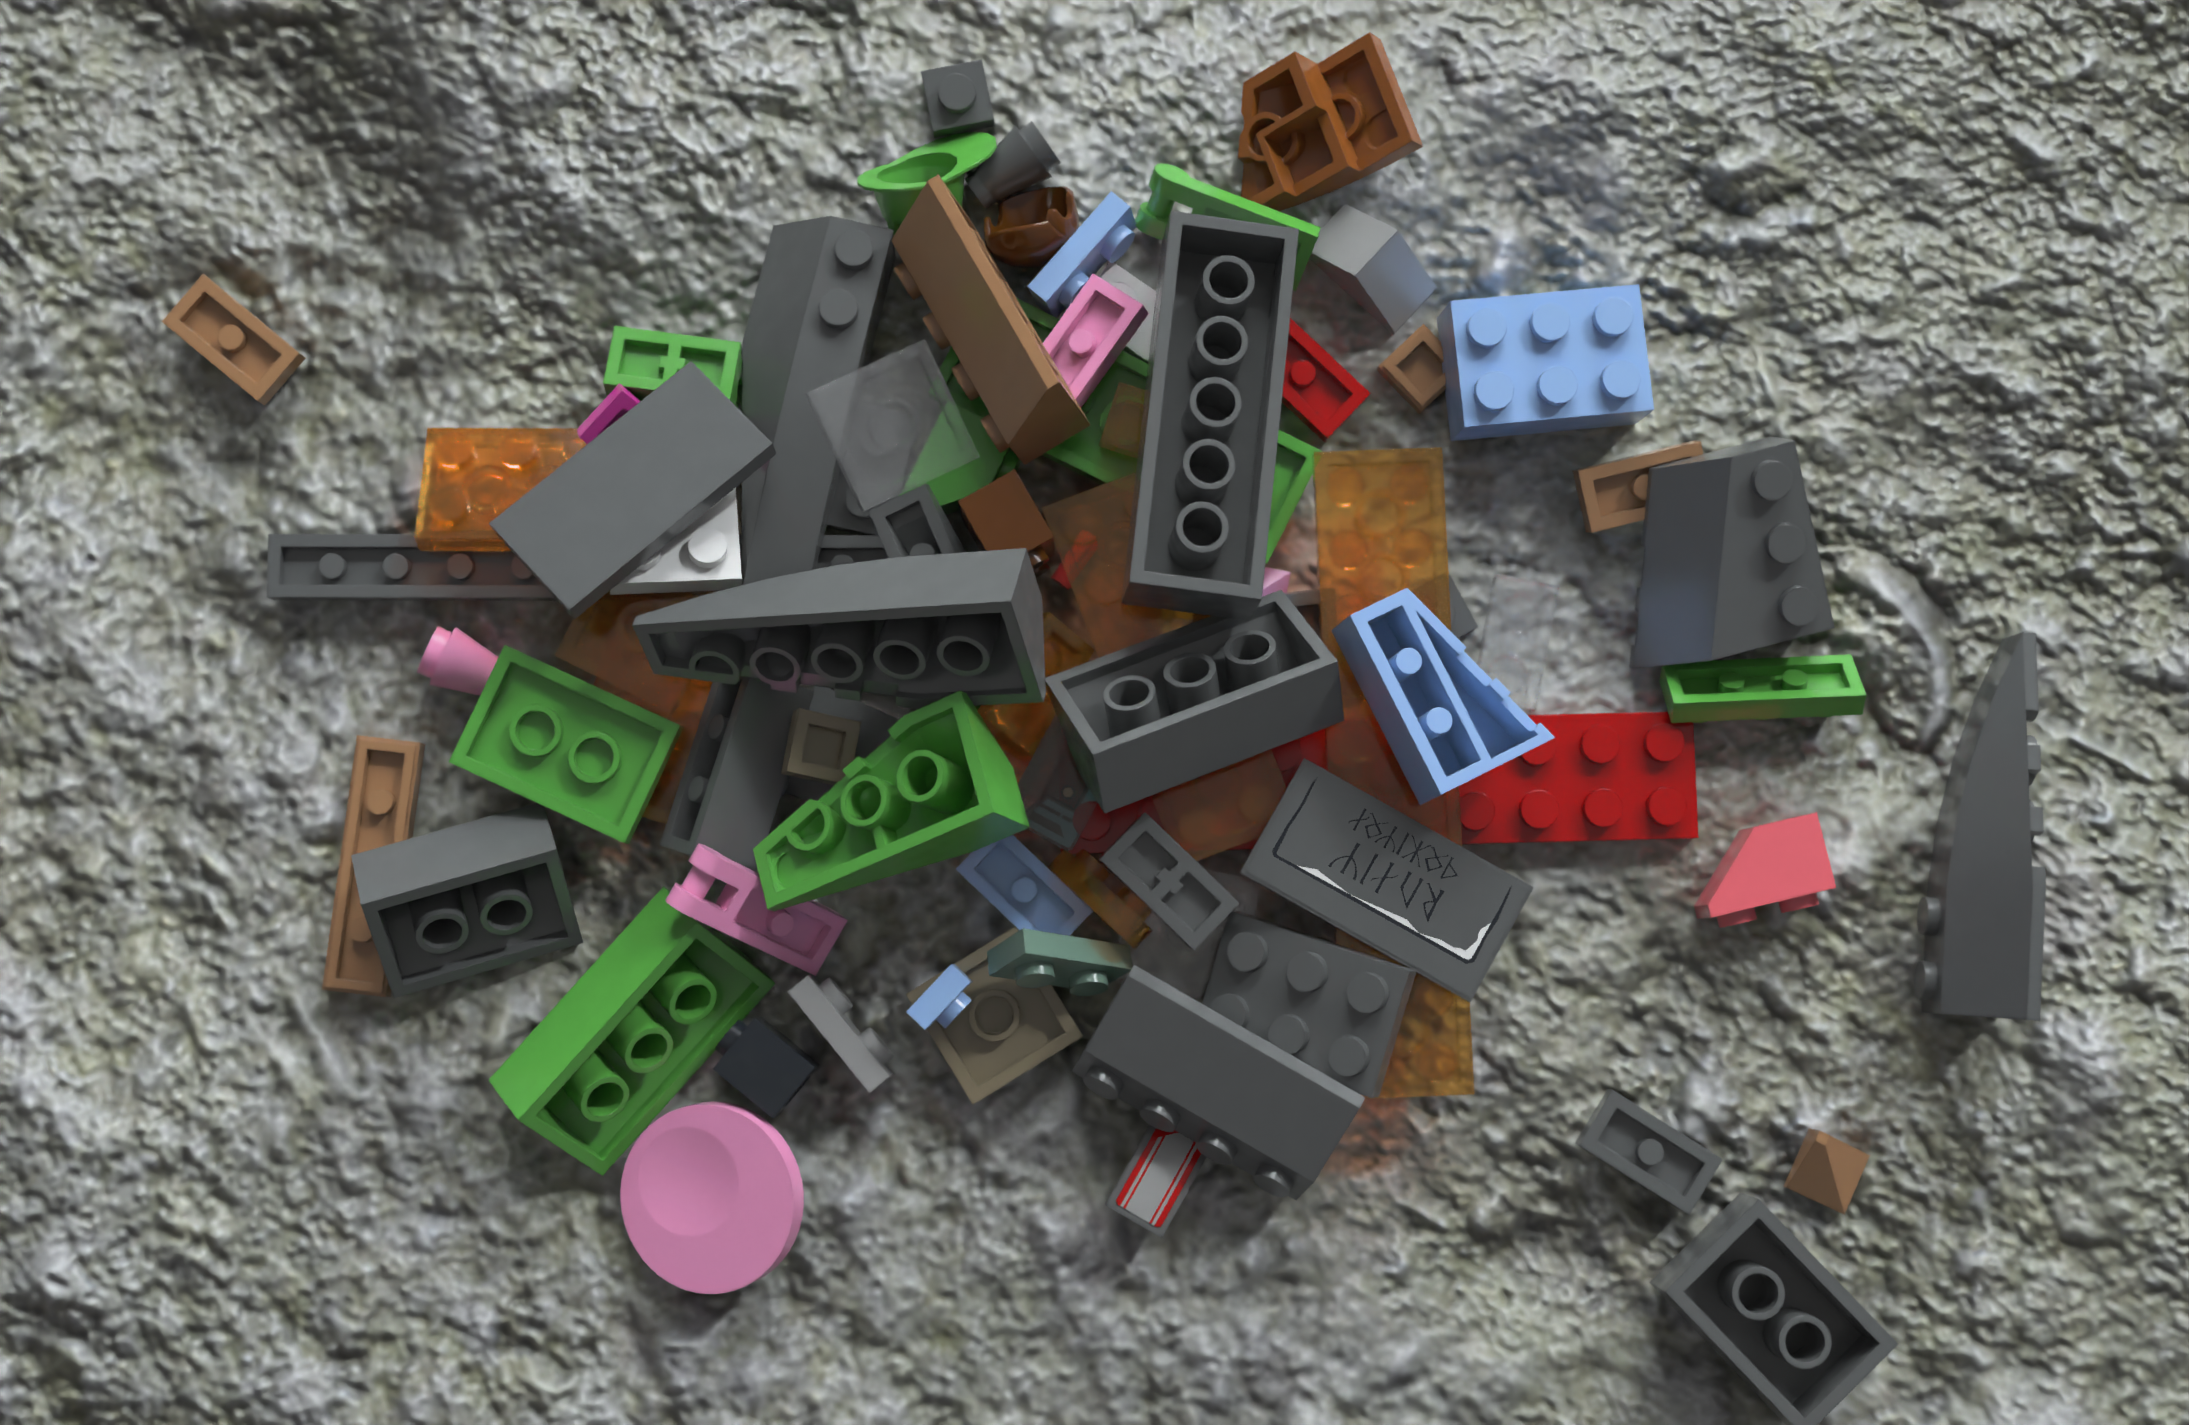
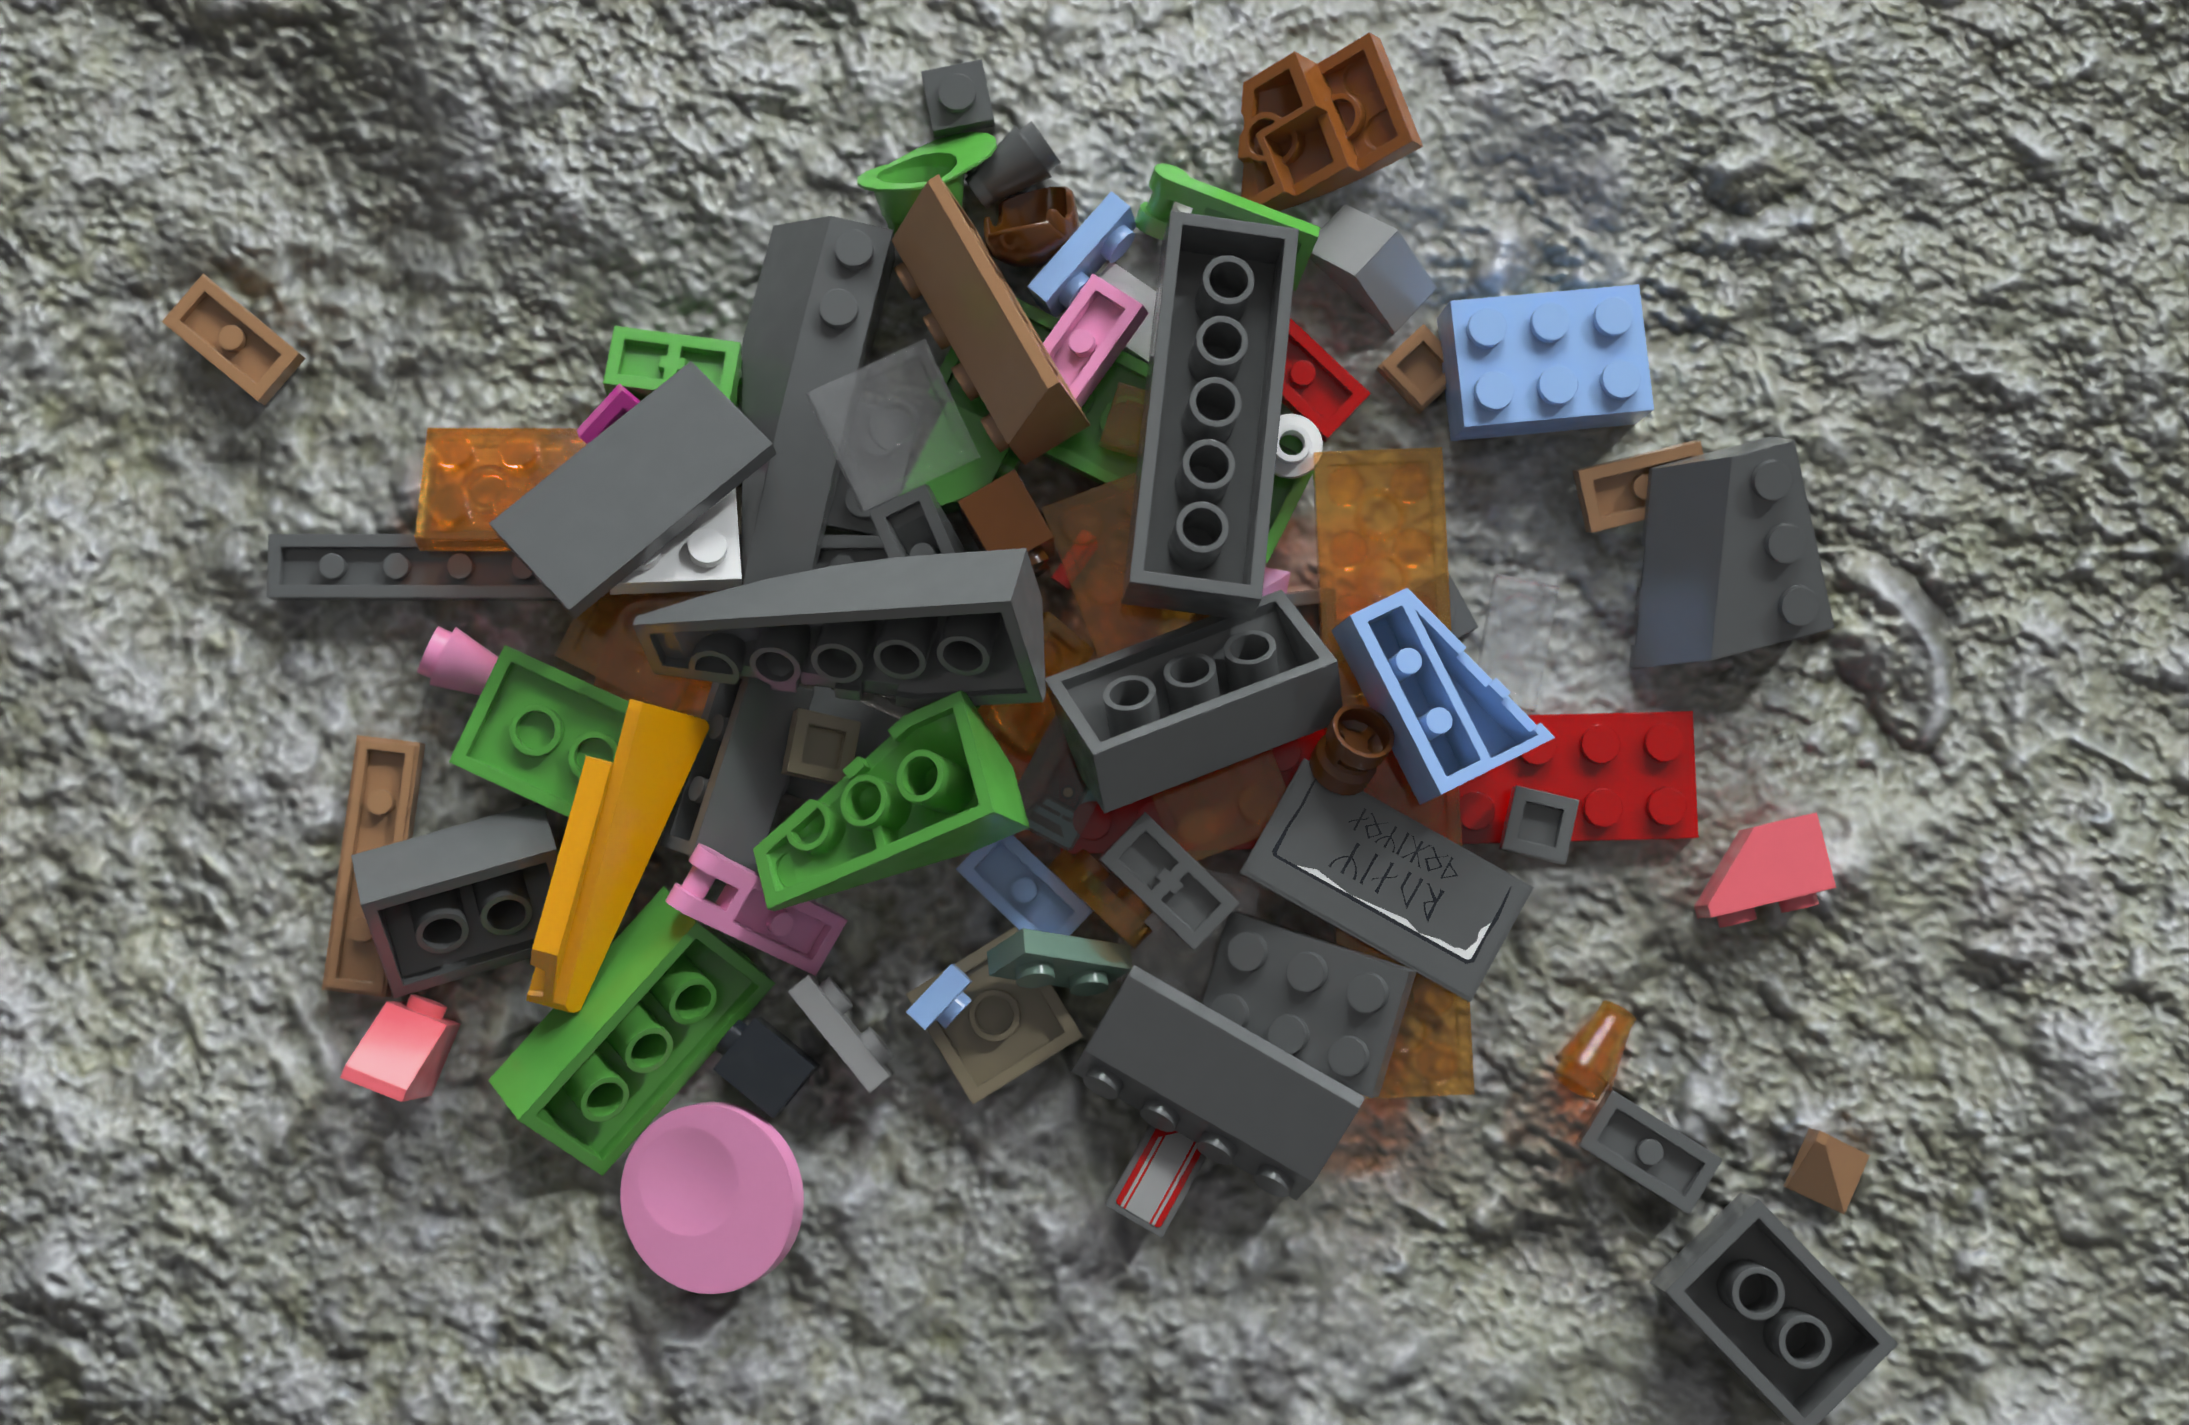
bright green plate [1659,654,1866,723] -> none
dark grey wedge [1914,632,2046,1021] -> none
none -> coral slope [340,994,461,1102]
none -> light orange wedge [526,699,709,1013]
none -> white plate [1274,414,1323,479]
none -> reddish brown wheel [1309,704,1395,795]
none -> dark grey plate [1498,785,1579,864]
none -> clear orange cone [1553,1000,1636,1101]

